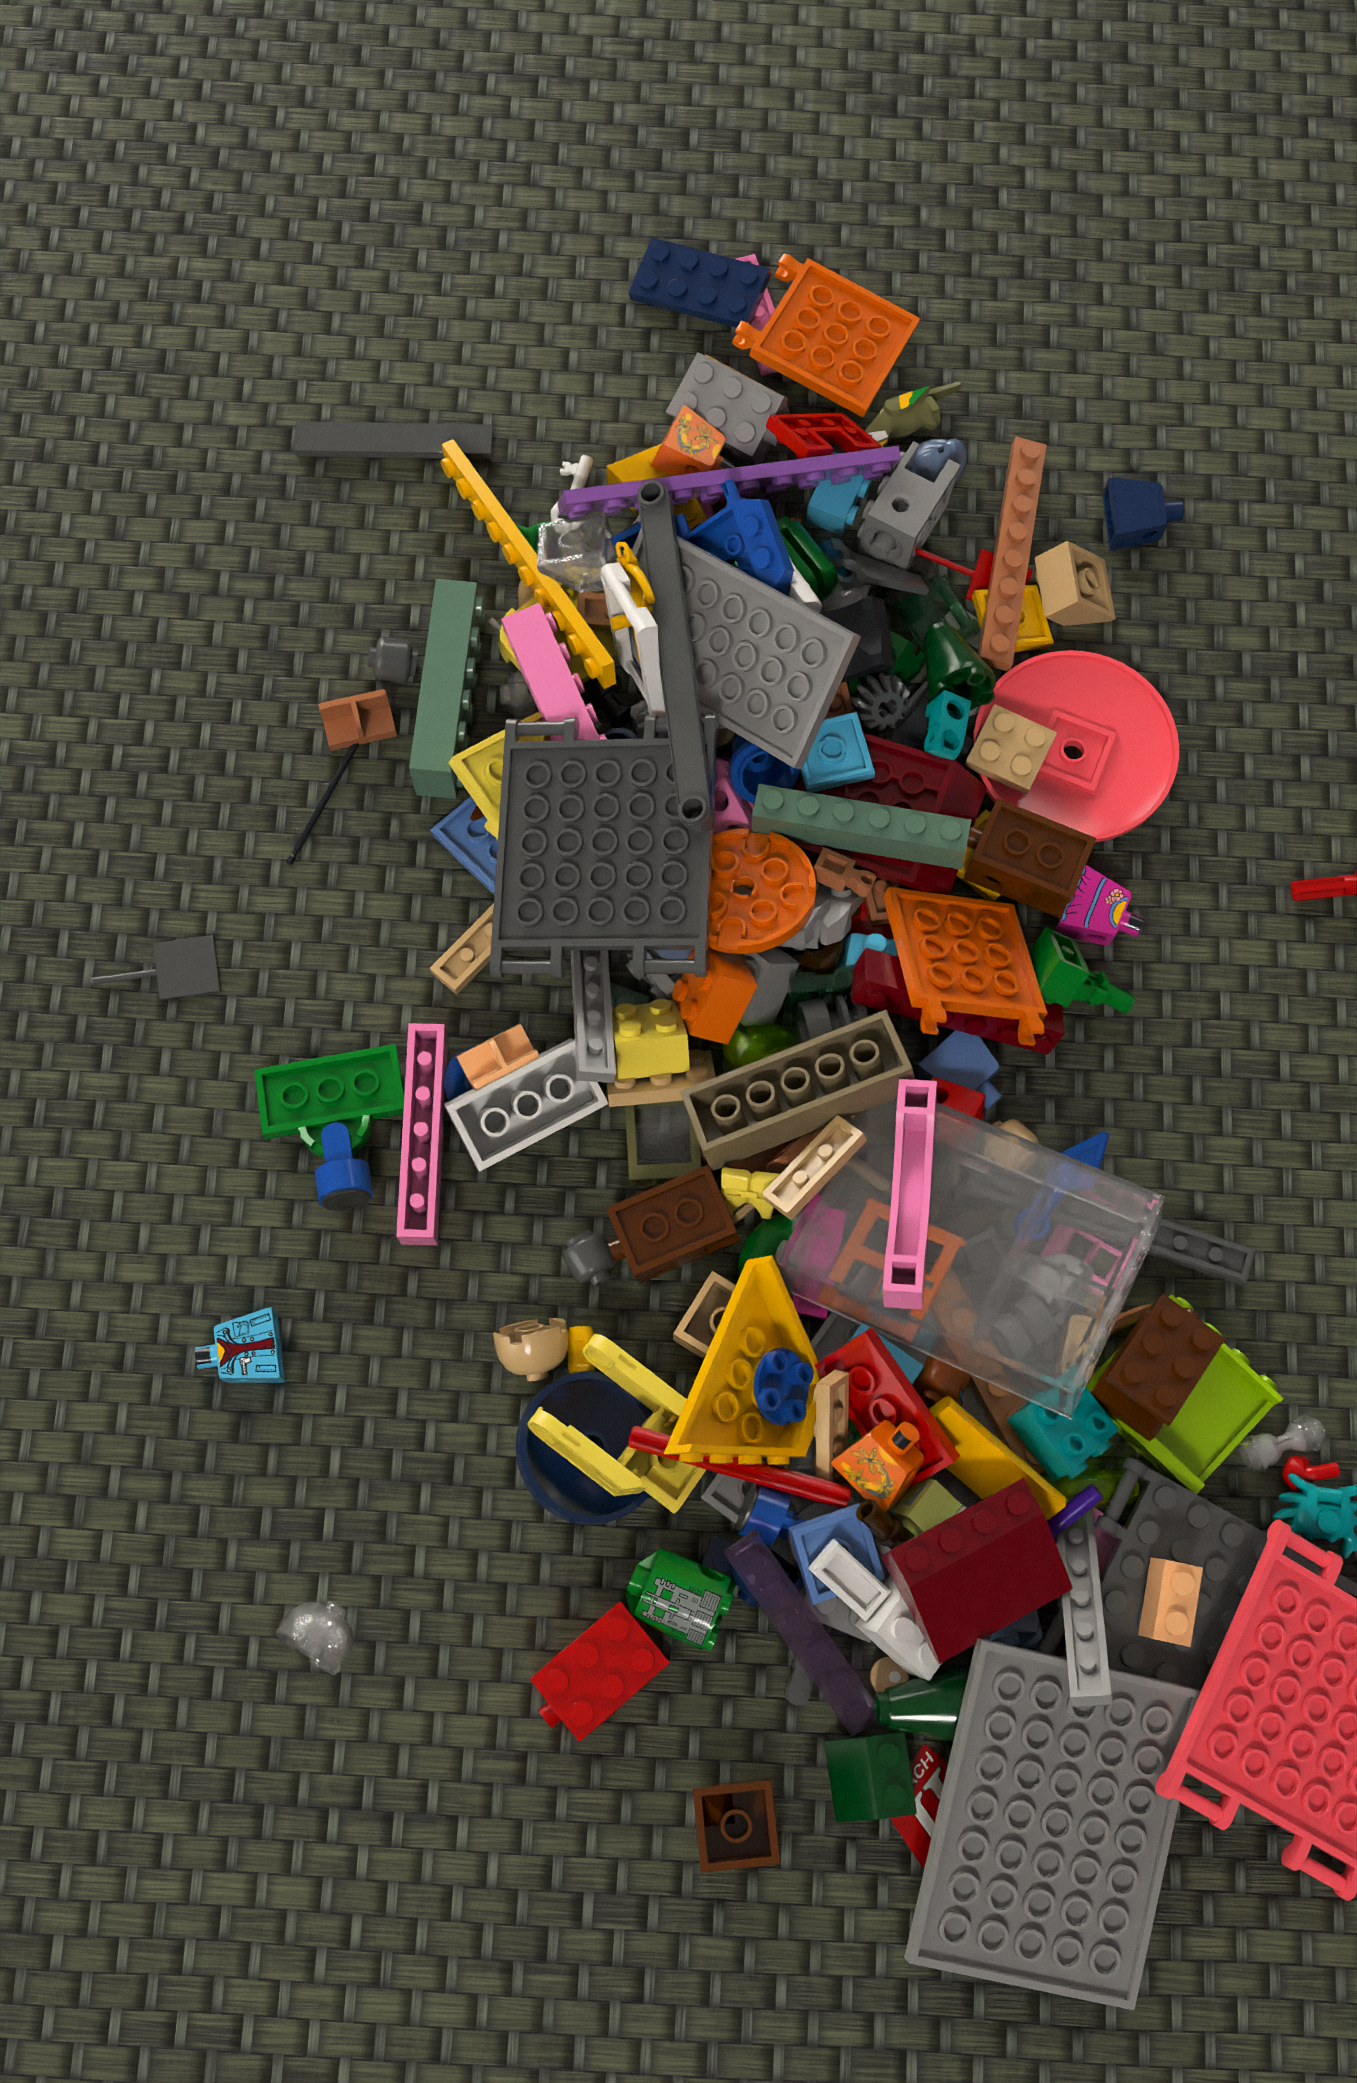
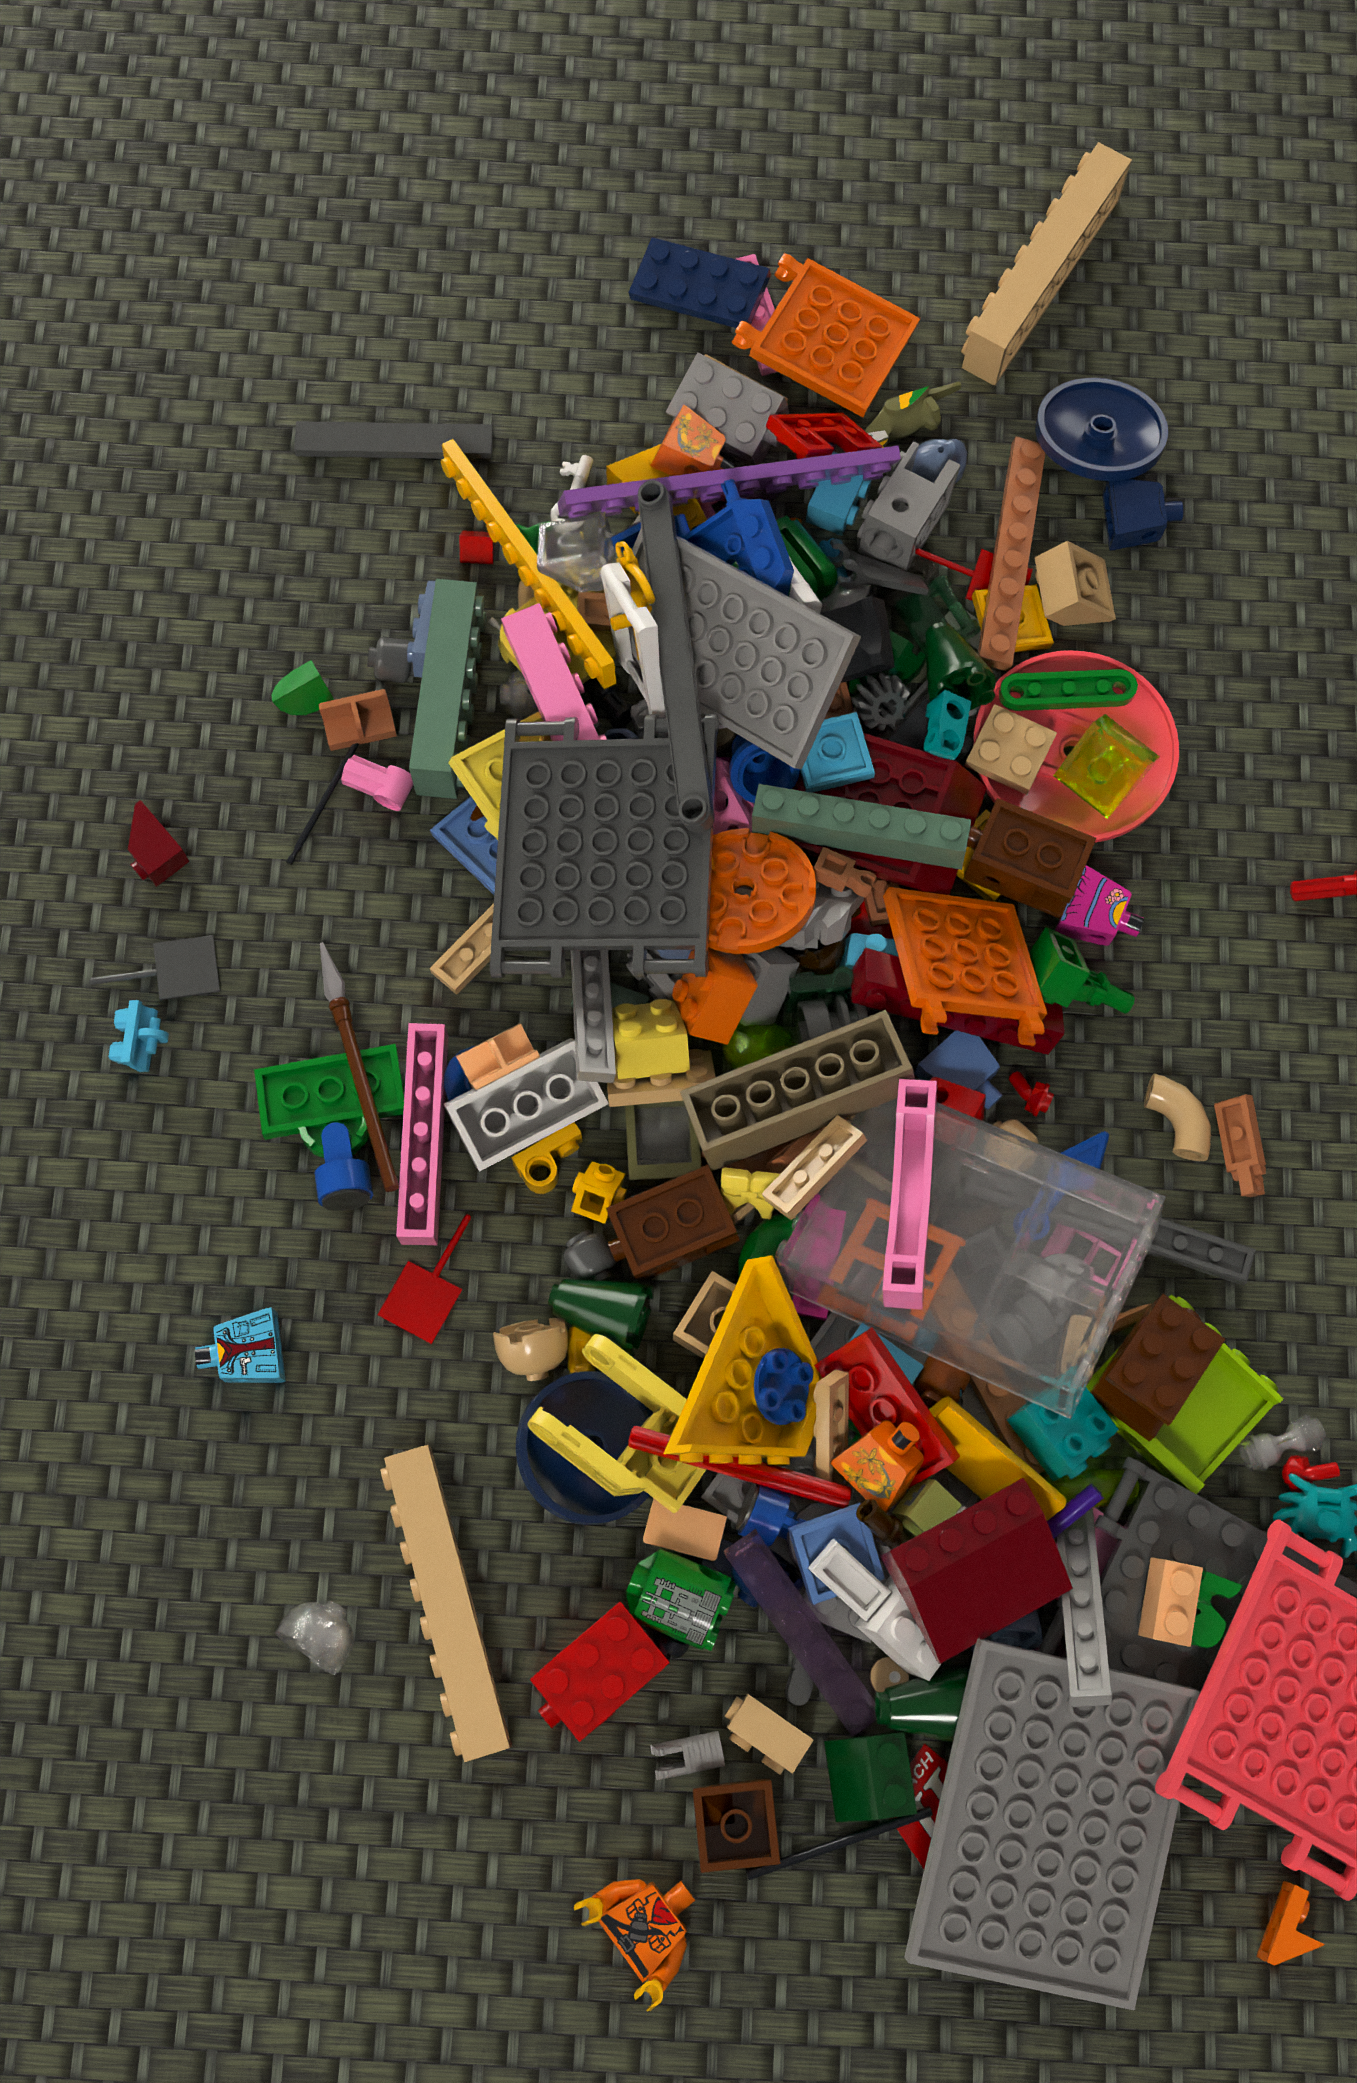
none -> medium azure hips [108,1000,169,1072]
none -> dark red slope [128,800,190,887]
none -> green brick [271,660,334,715]
none -> reddish brown piece [320,942,399,1192]
none -> bright pink piece [341,755,413,811]
none -> red piece [378,1214,471,1344]
none -> tan brick [380,1445,512,1762]
none -> sand blue plate [407,581,435,678]
none -> red slope [459,531,495,564]
none -> yellow plate [511,1122,583,1194]
none -> dark green cone [548,1279,654,1357]
none -> yellow brick [571,1161,627,1224]
none -> orange torso [574,1879,696,2011]
none -> light nougat panel [643,1498,727,1561]
none -> light grey hinge [650,1731,725,1780]
none -> black hinge [659,1633,690,1659]
none -> tan brick [725,1694,813,1775]
none -> black axle [746,1806,933,1880]
none -> tan brick [961,142,1132,386]
none -> green plate [999,669,1138,711]
none -> red plate [1009,1072,1054,1117]
none -> dark blue dish [1035,378,1168,481]
none -> clear neon green slope [1053,714,1160,819]
none -> tan cylinder [1144,1074,1211,1161]
none -> green leg [1191,1571,1243,1648]
none -> nougat hinge [1214,1094,1266,1198]
none -> orange slope [1256,1881,1325,1966]

